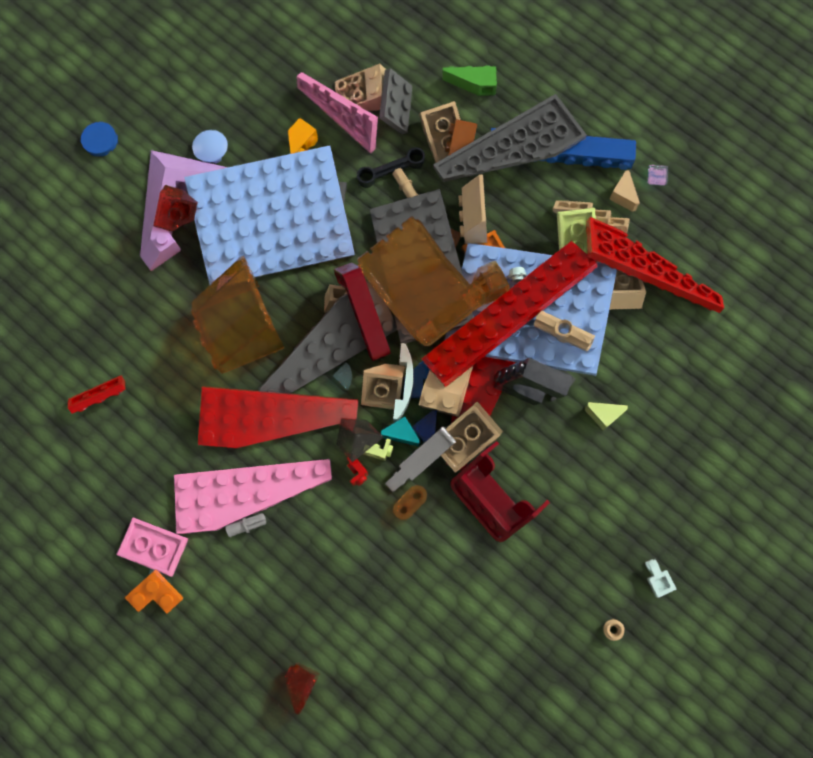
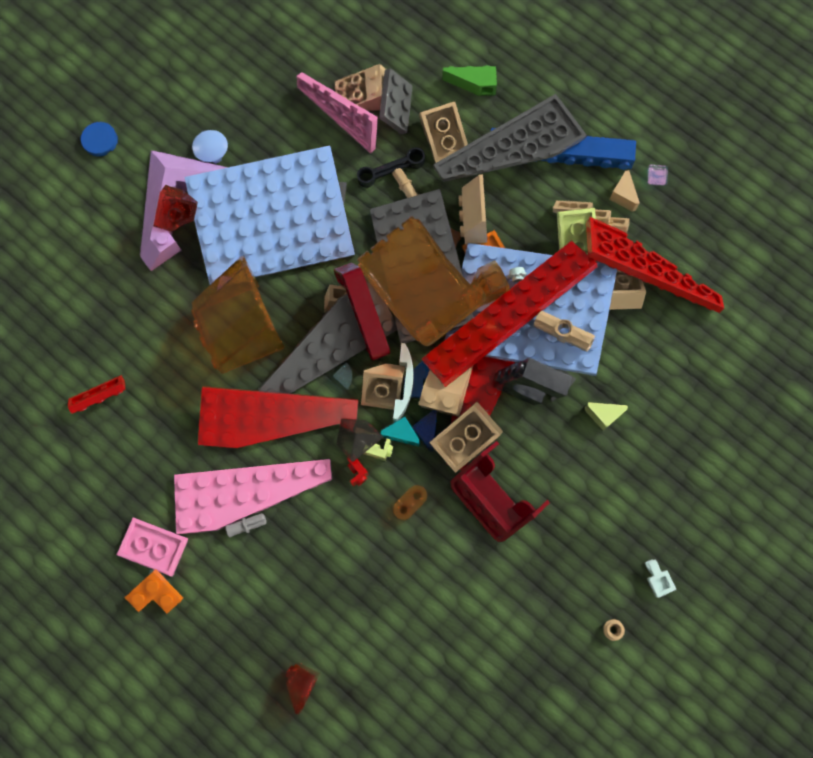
light orange slope [288,118,318,154] -> none
light grey piece [385,427,456,492] -> none
dark orange slope [444,119,477,157] -> none

